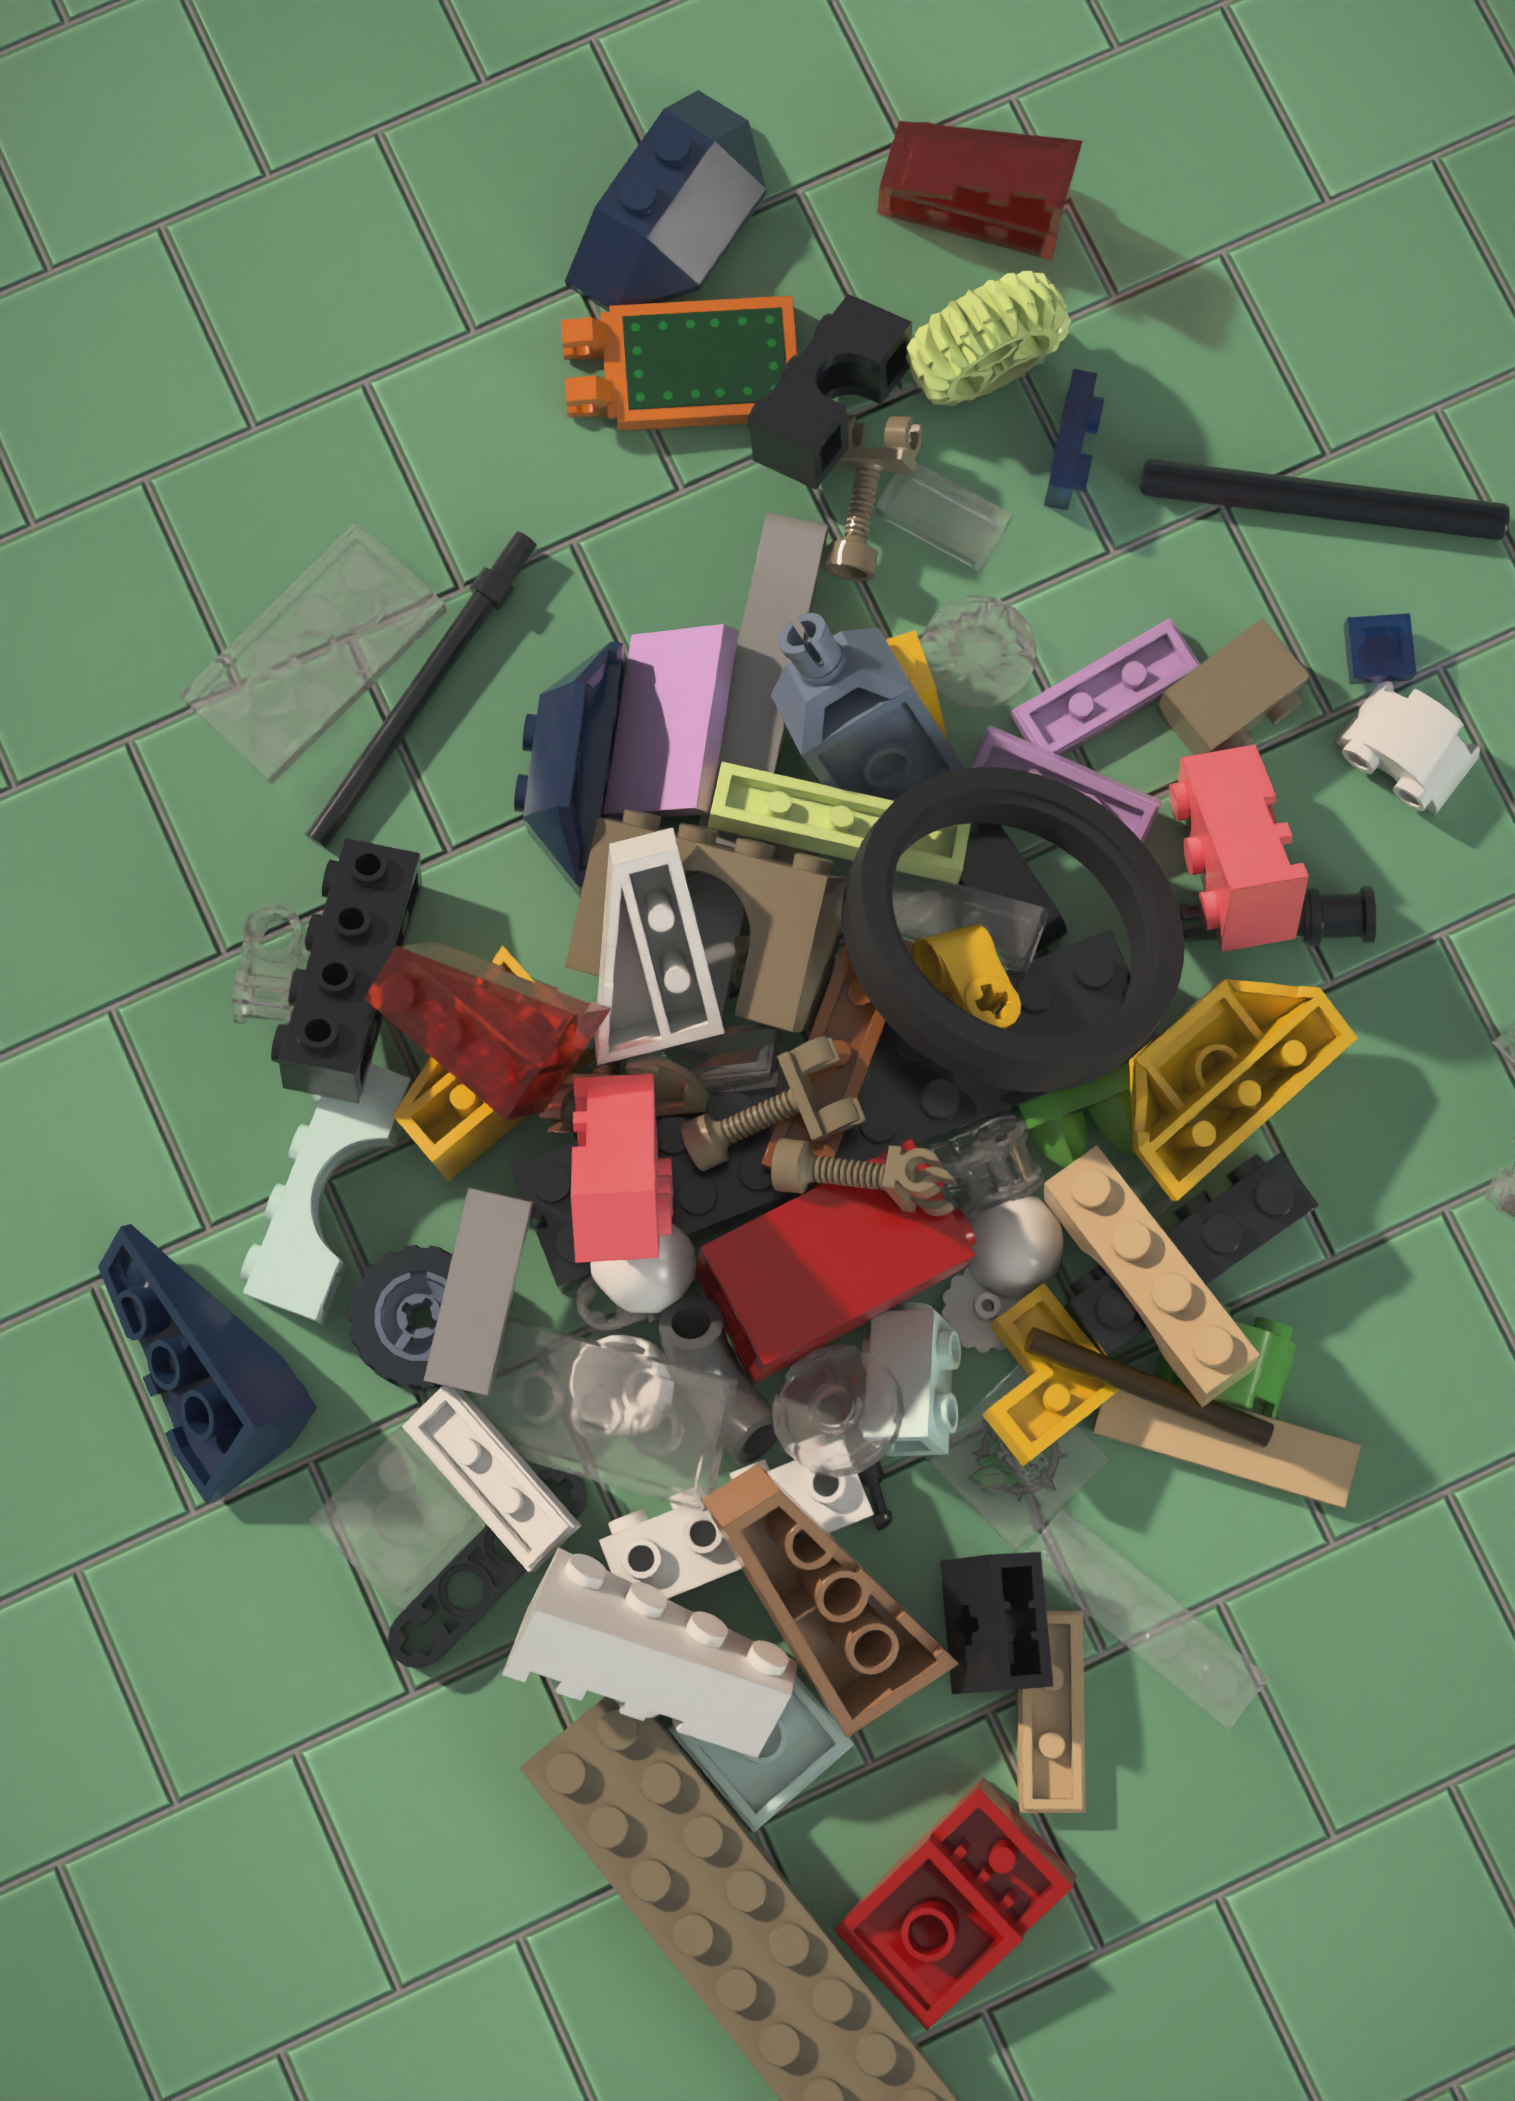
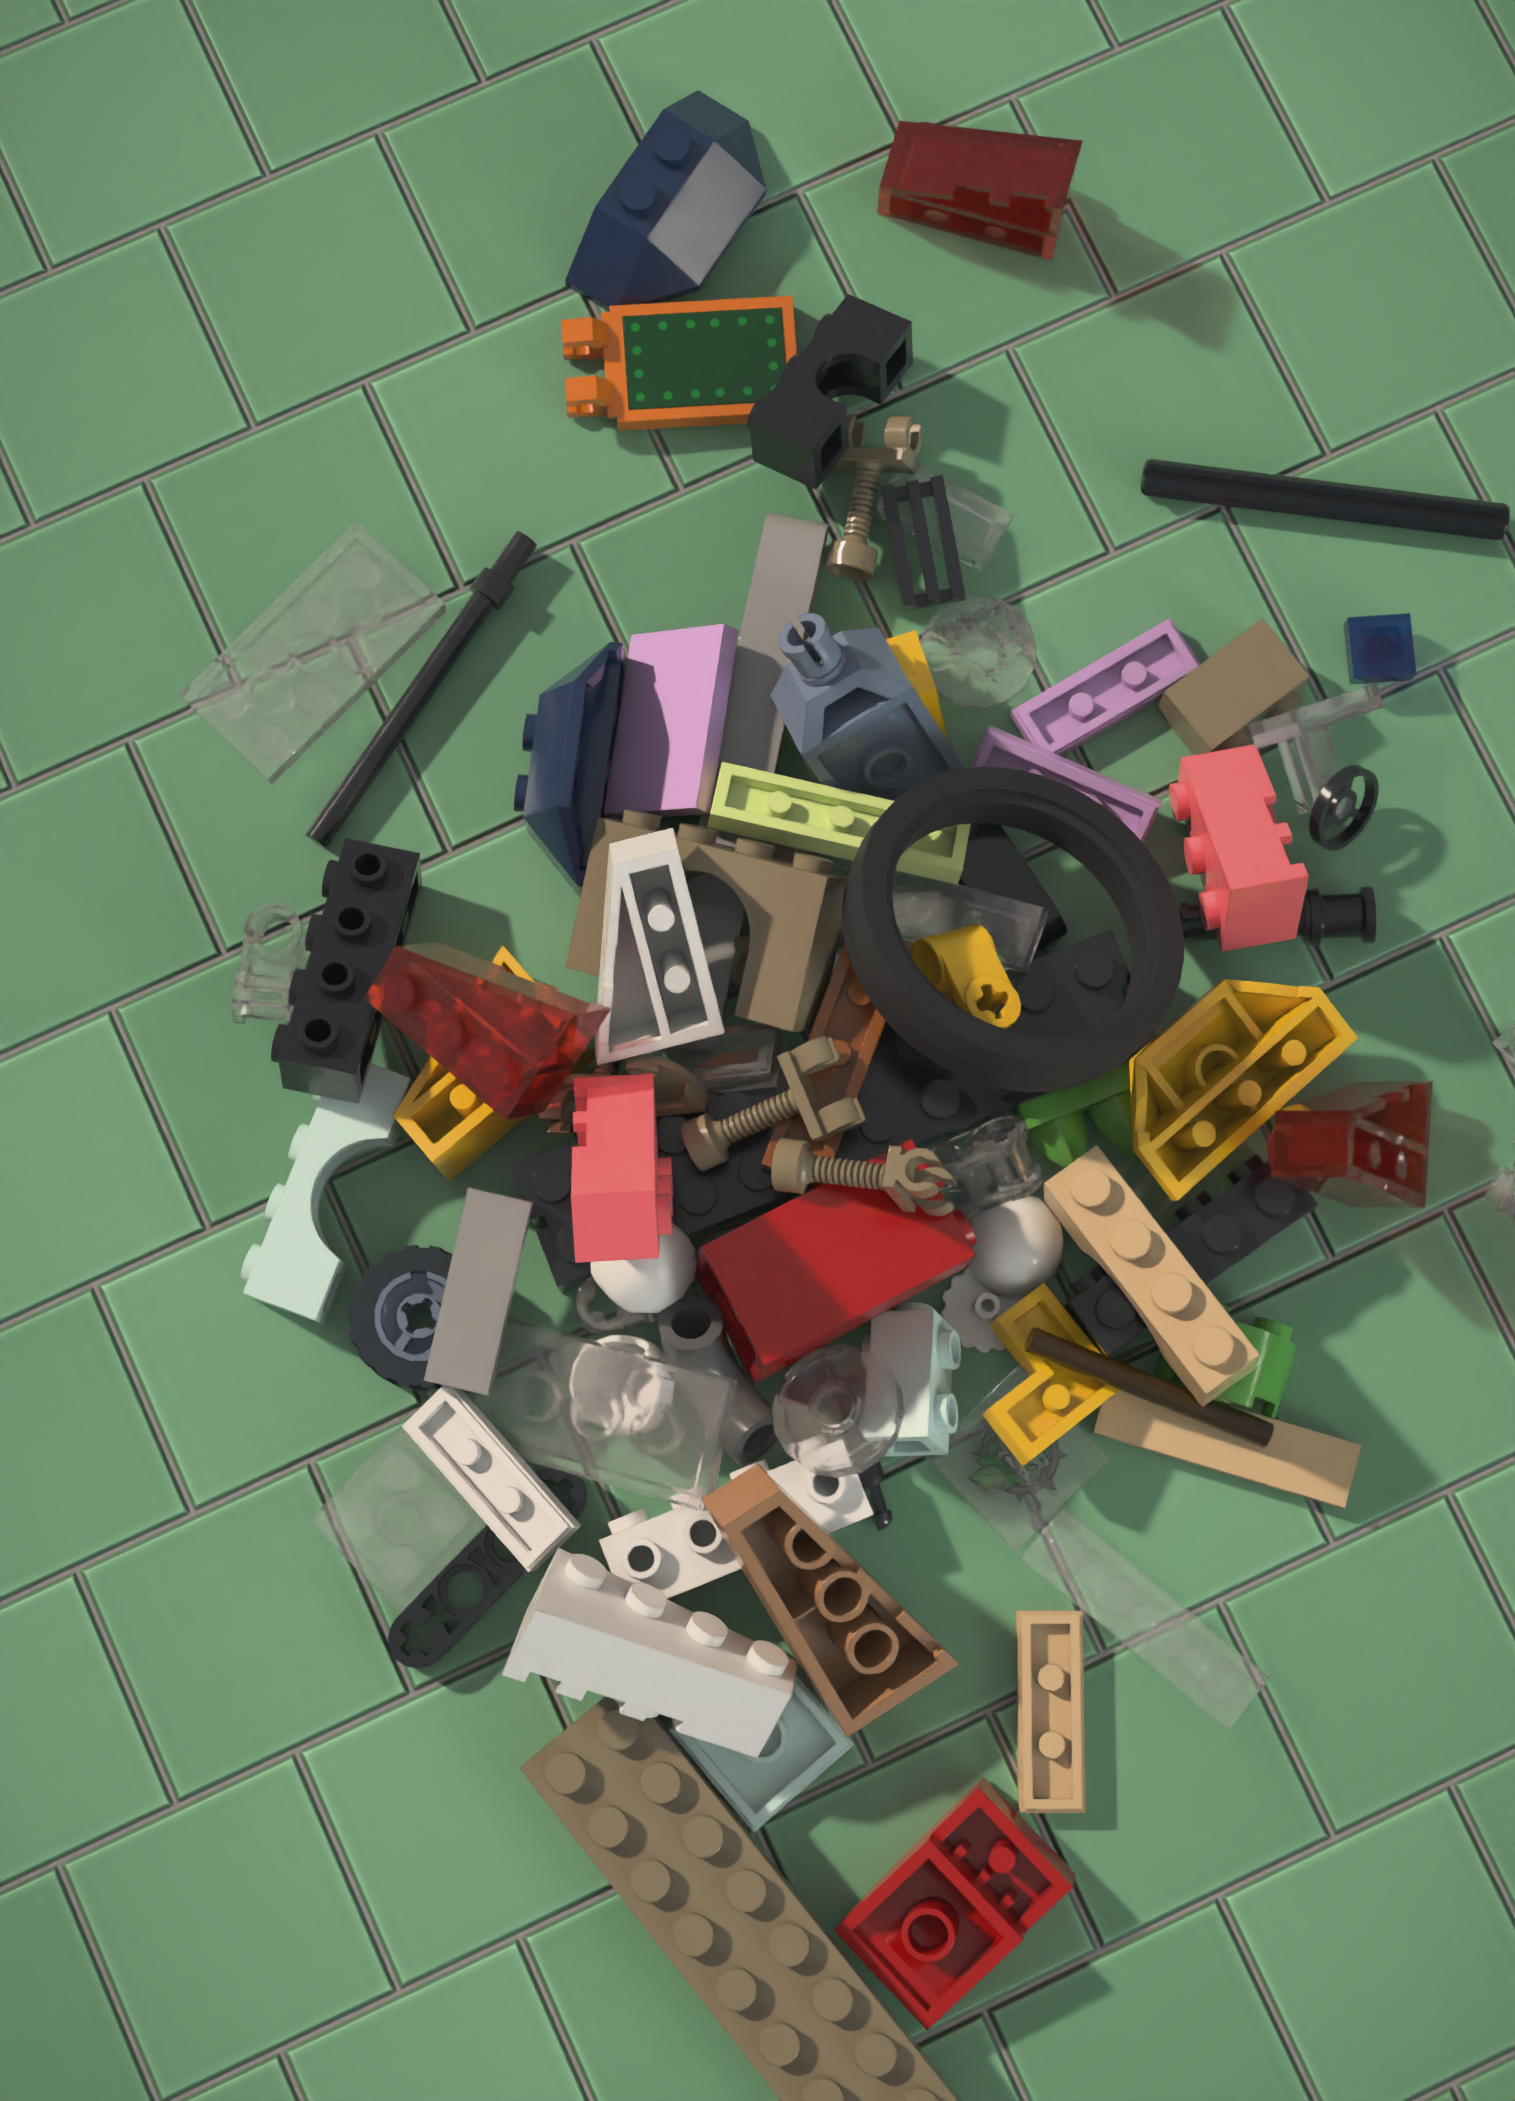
dark blue wedge [98,1224,317,1505] -> none
yellowish green gear [905,271,1071,406] -> none
black brick [940,1552,1054,1694] -> none
clear blue plate [1043,368,1104,510] -> none
white cylinder [1334,681,1480,815] -> none
none -> black tile [881,475,965,611]
none -> clear piece [1248,683,1384,851]
none -> clear red wedge [1267,1081,1433,1208]

